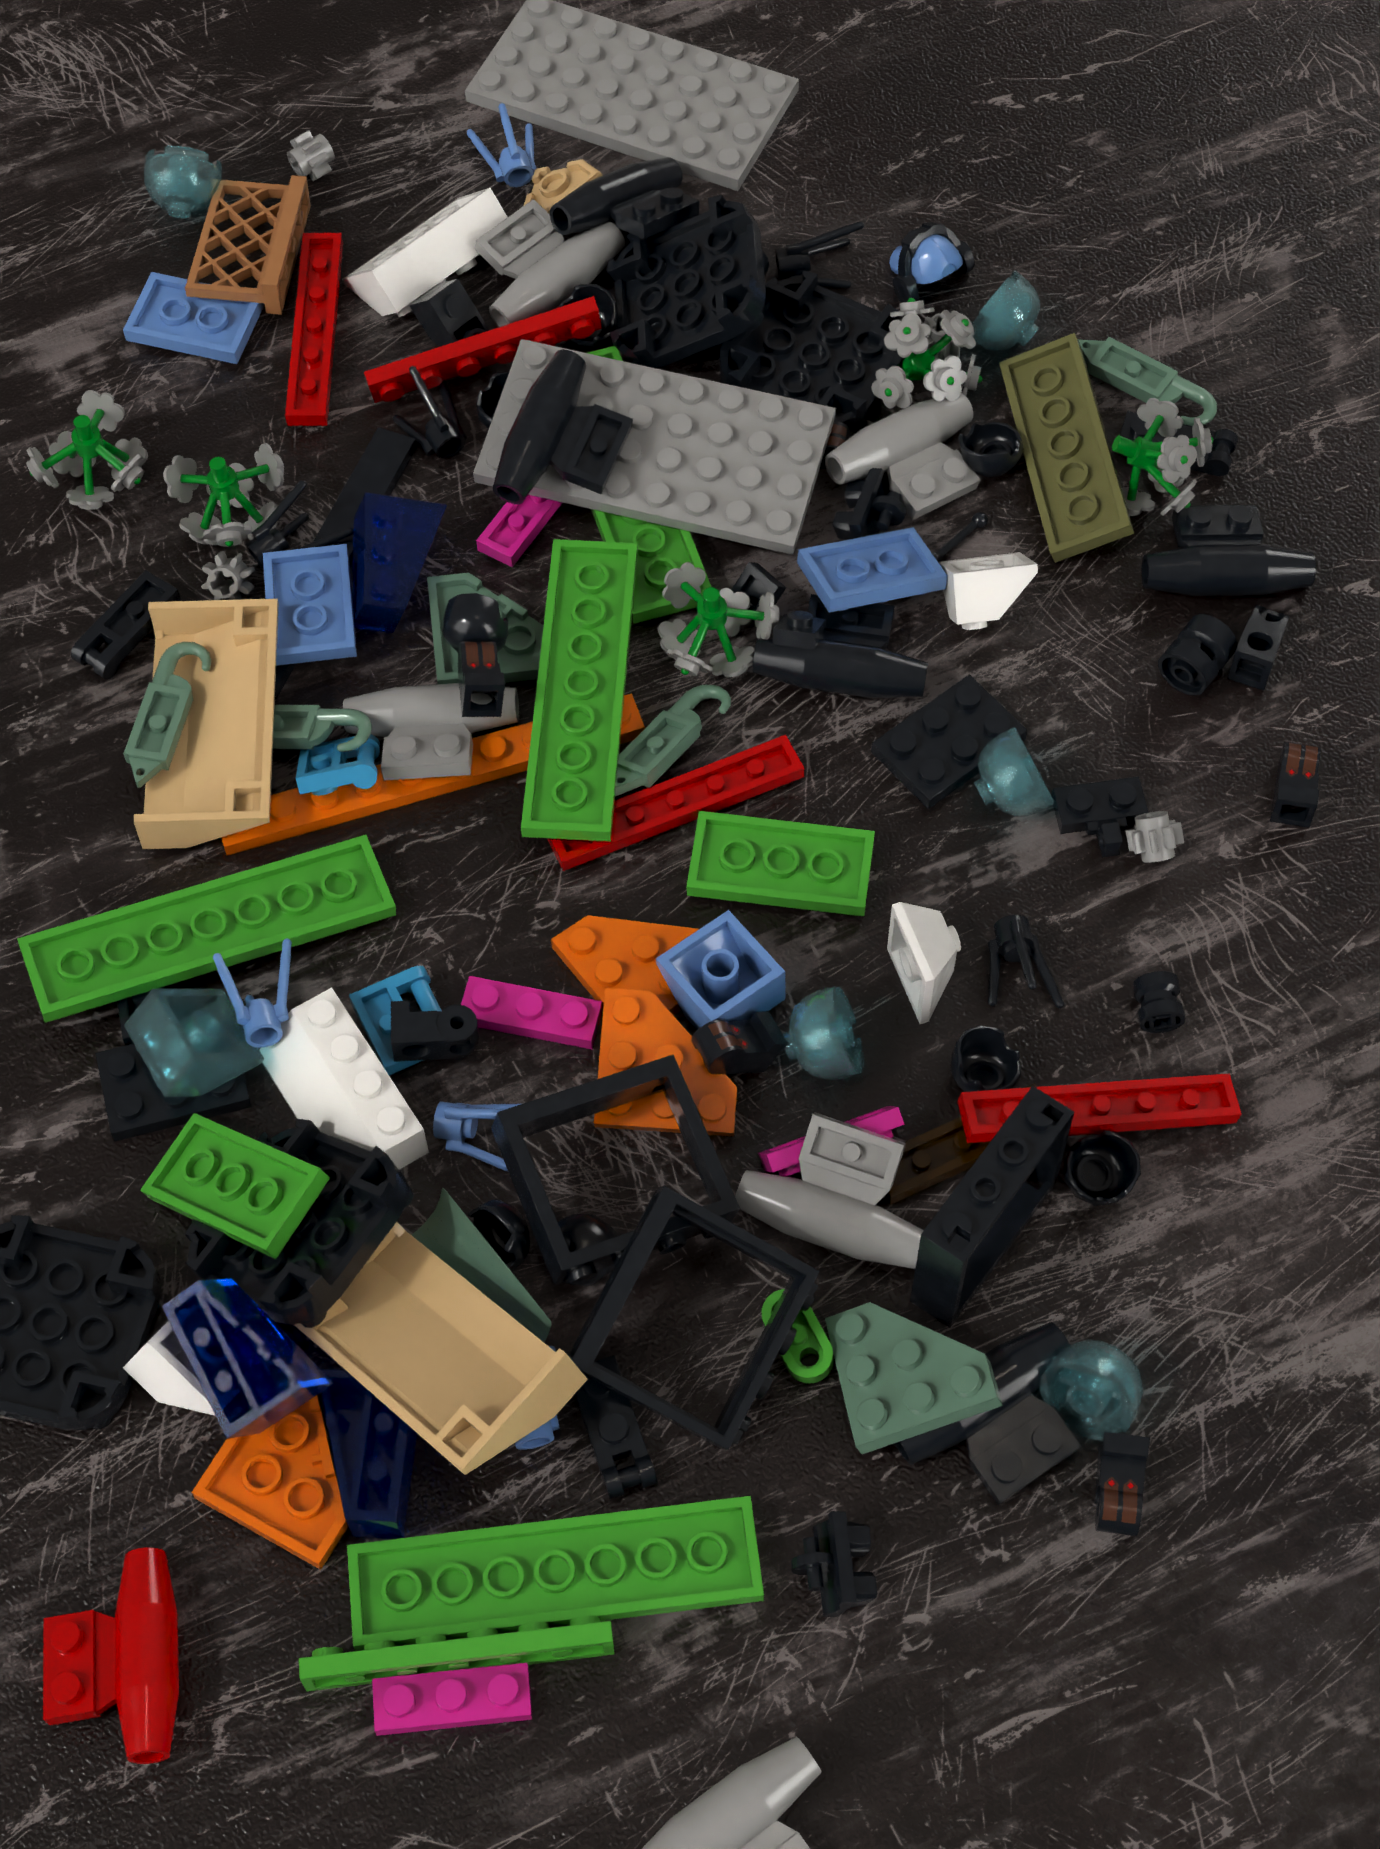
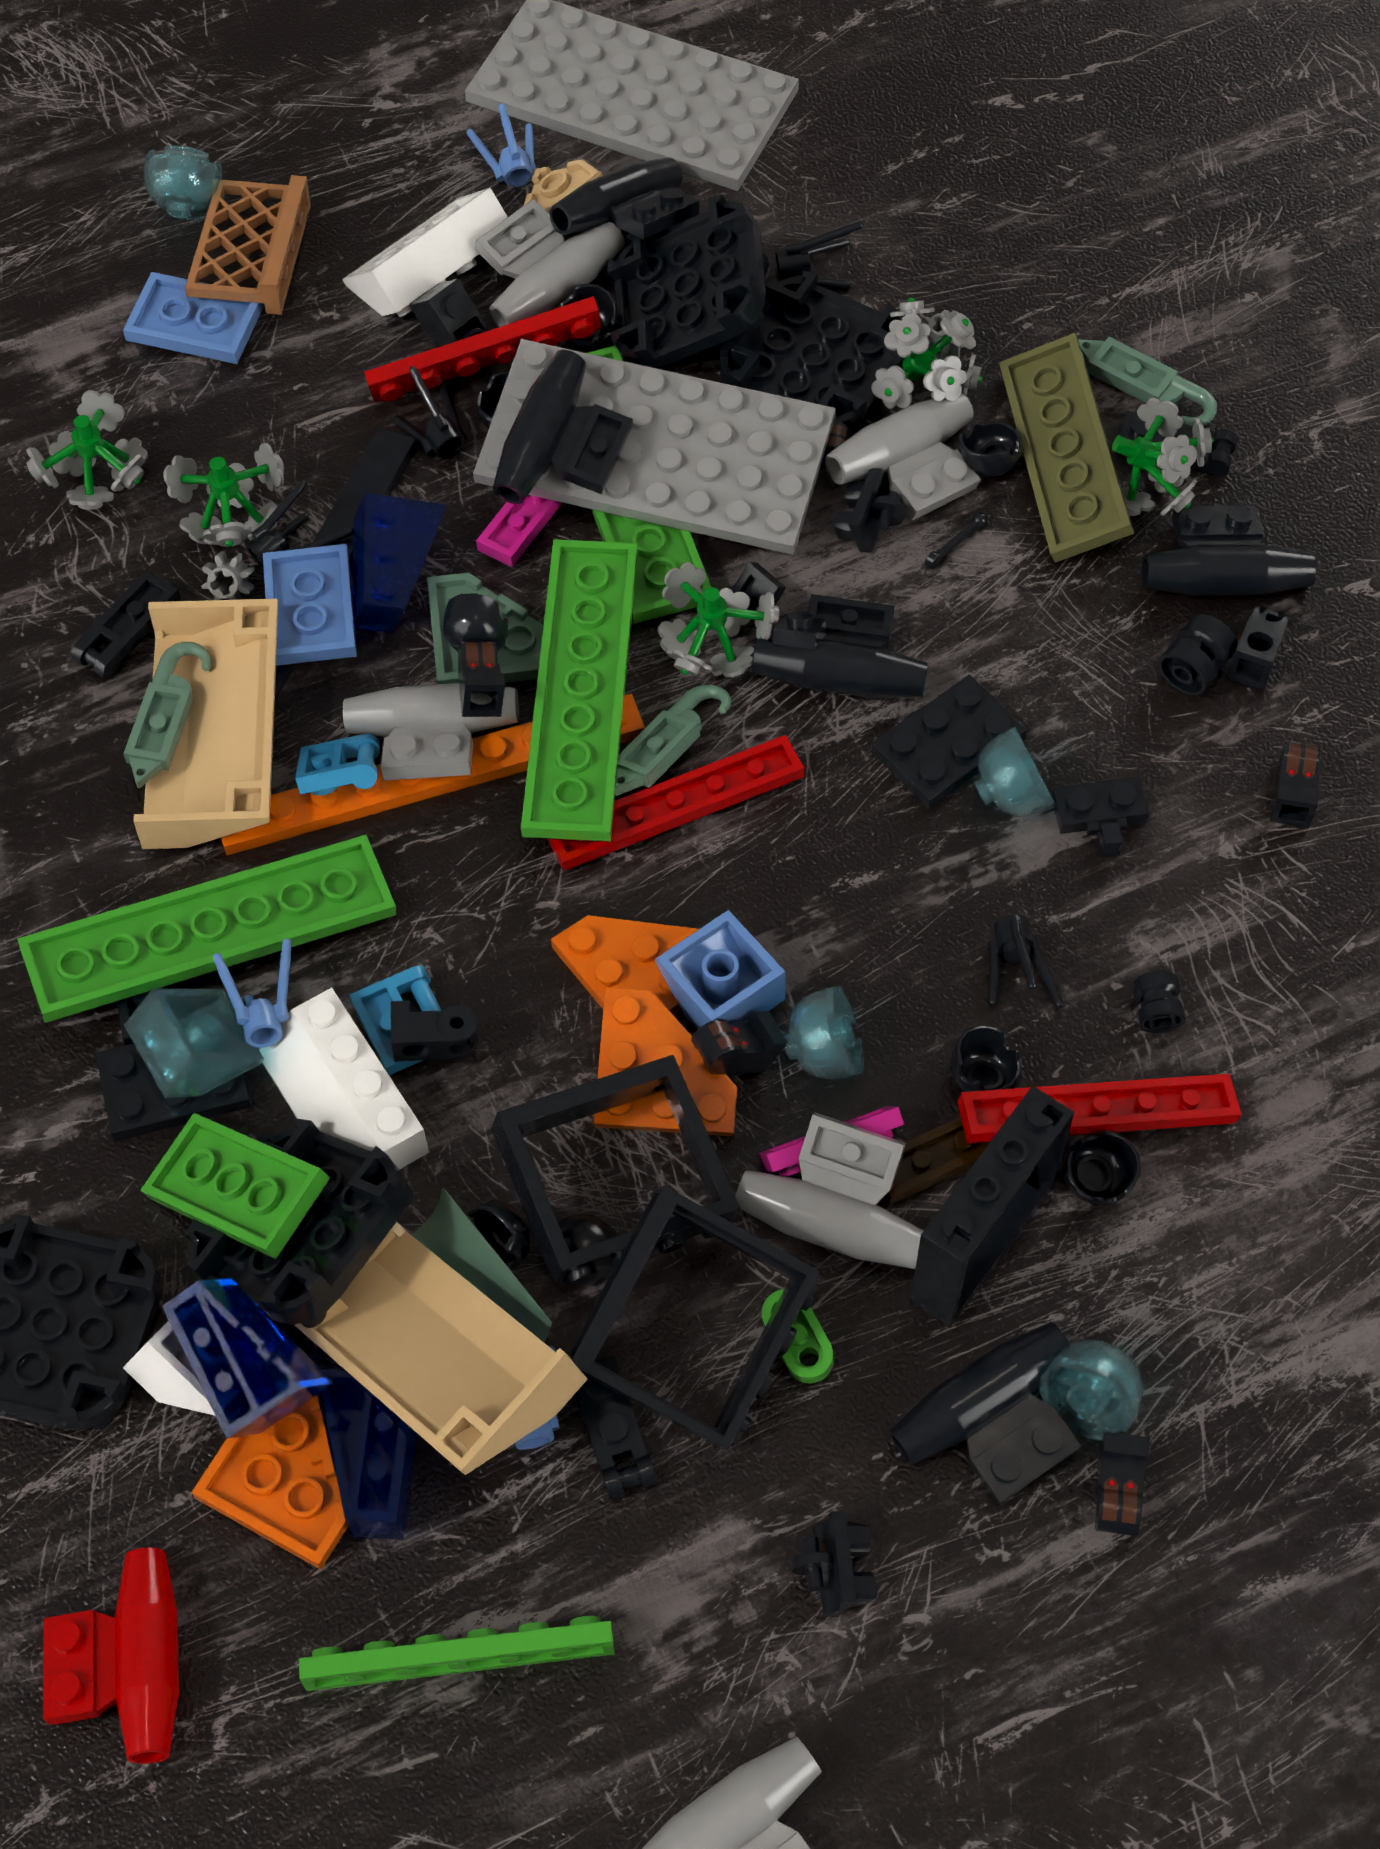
sand green plate [273,705,372,752] -> none
red plate [285,233,343,426] -> none
light grey gear [287,130,335,181] -> none
bright green plate [347,1496,764,1651] -> none
dark pink plate [372,1662,532,1736] -> none
medium blue plant [433,1101,521,1171] -> none
dark pink plate [461,976,603,1049] -> none
bright green plate [686,811,875,916] -> none
medium blue plate [797,527,947,612] -> none
sand green plate [825,1302,1003,1454] -> none
white slope [887,902,961,1024] -> none
cap [889,222,975,303] -> none
white slope [938,552,1038,630] -> none
clear light blue cylinder [971,270,1040,352] -> none
light grey gear [1126,811,1184,863] -> none

